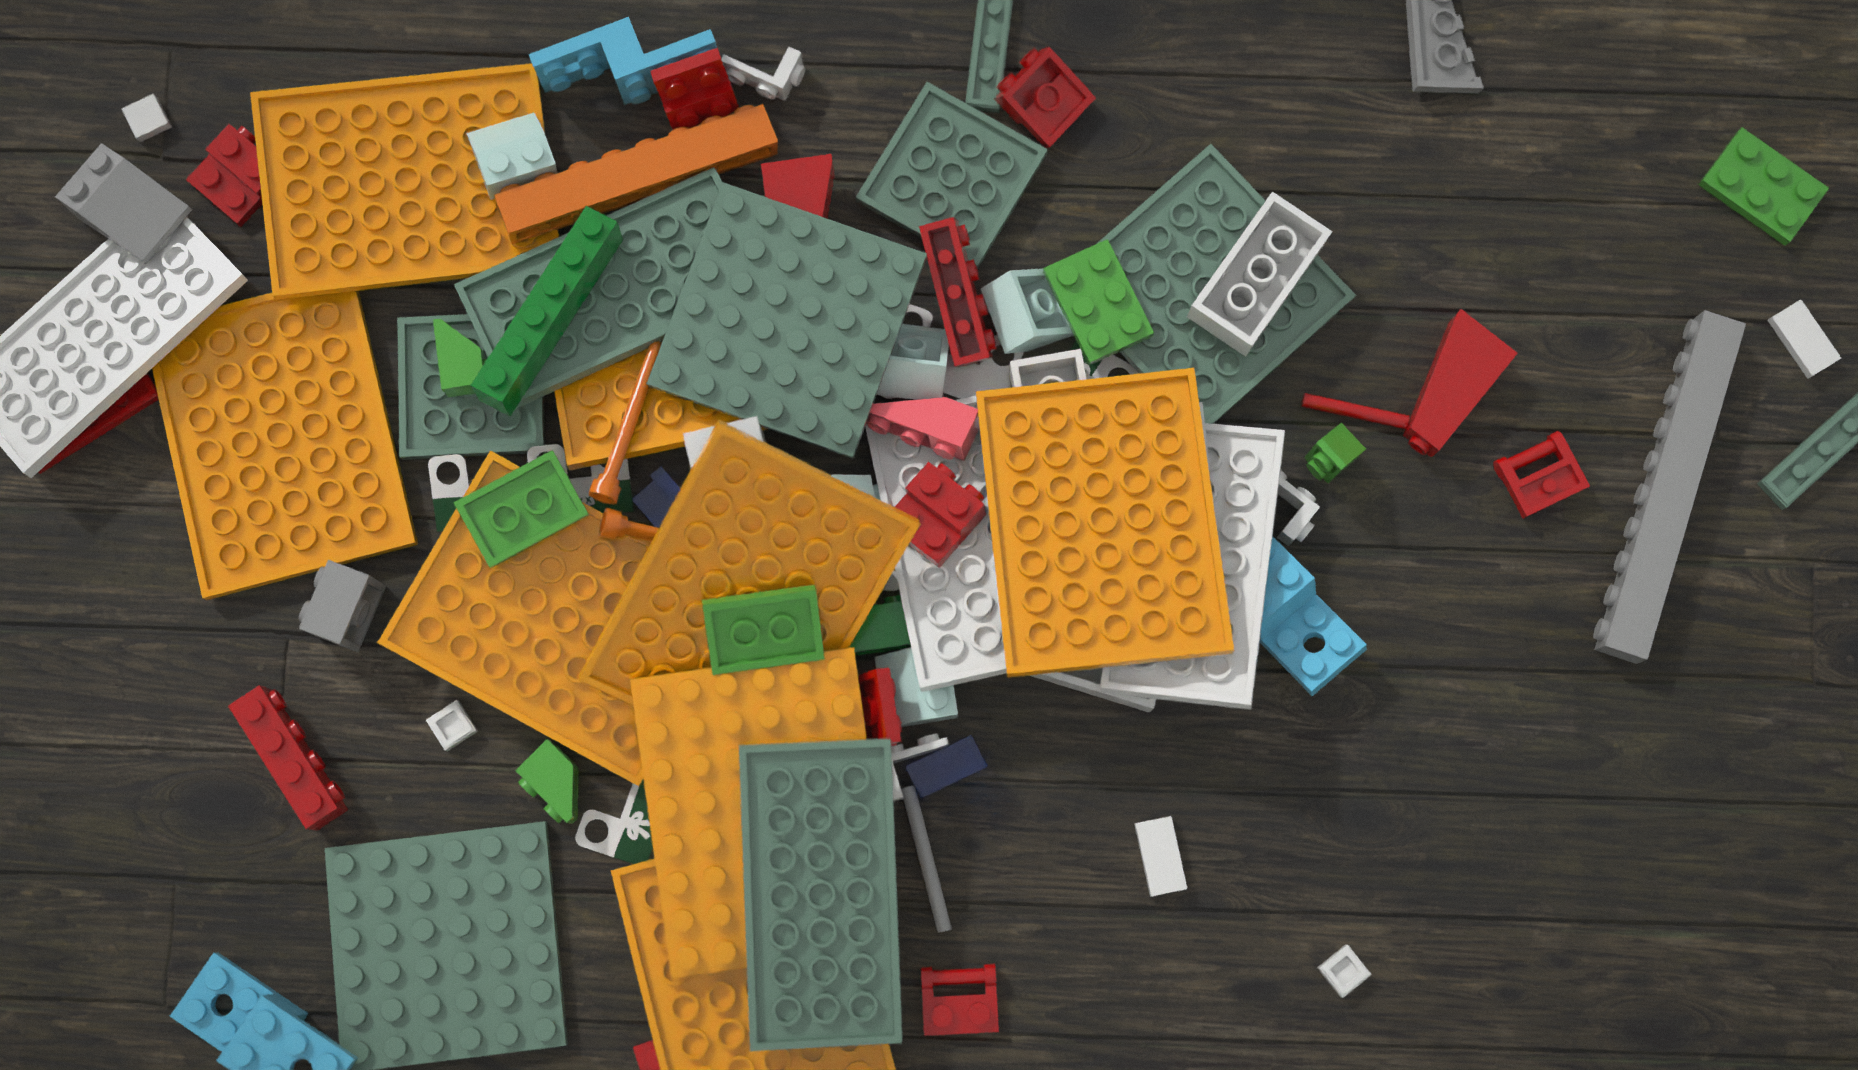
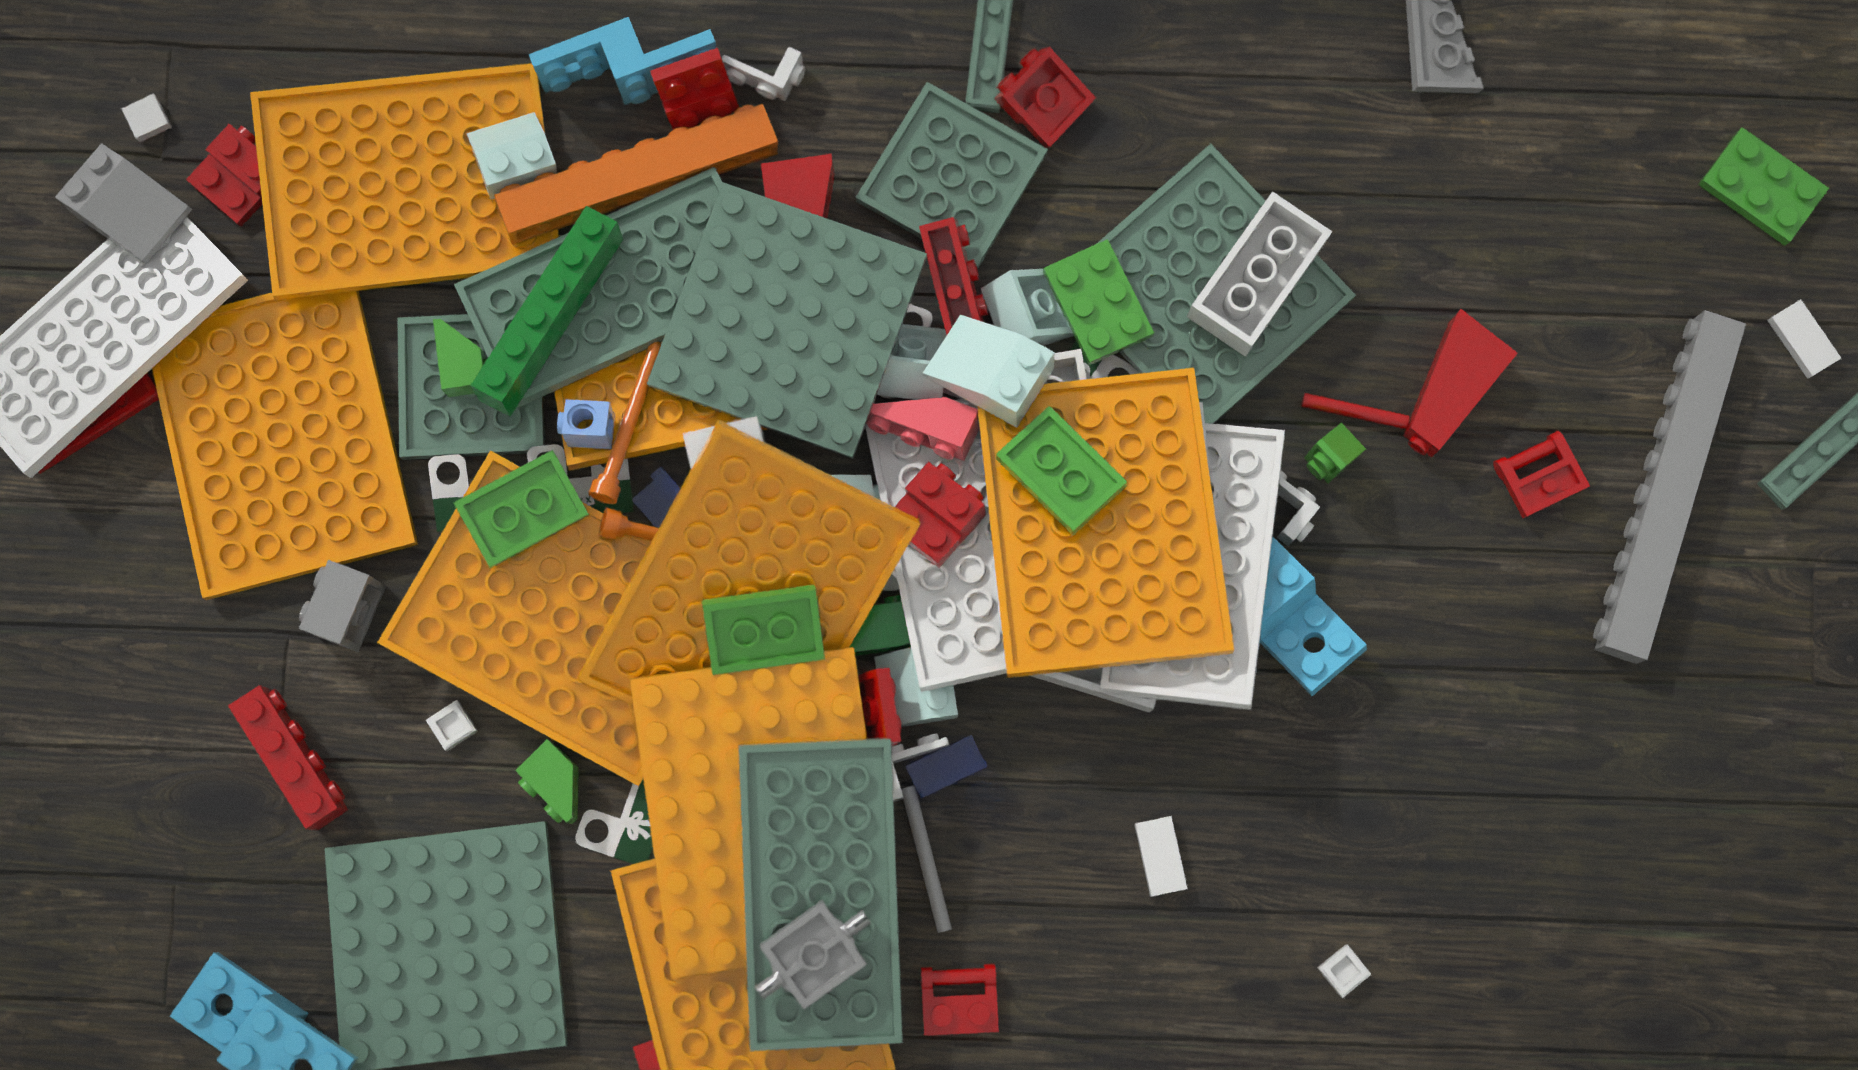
none -> light blue brick [557,399,615,449]
none -> light grey plate [755,900,871,1009]
none -> light aqua slope [923,315,1054,428]
none -> bright green plate [996,406,1127,535]

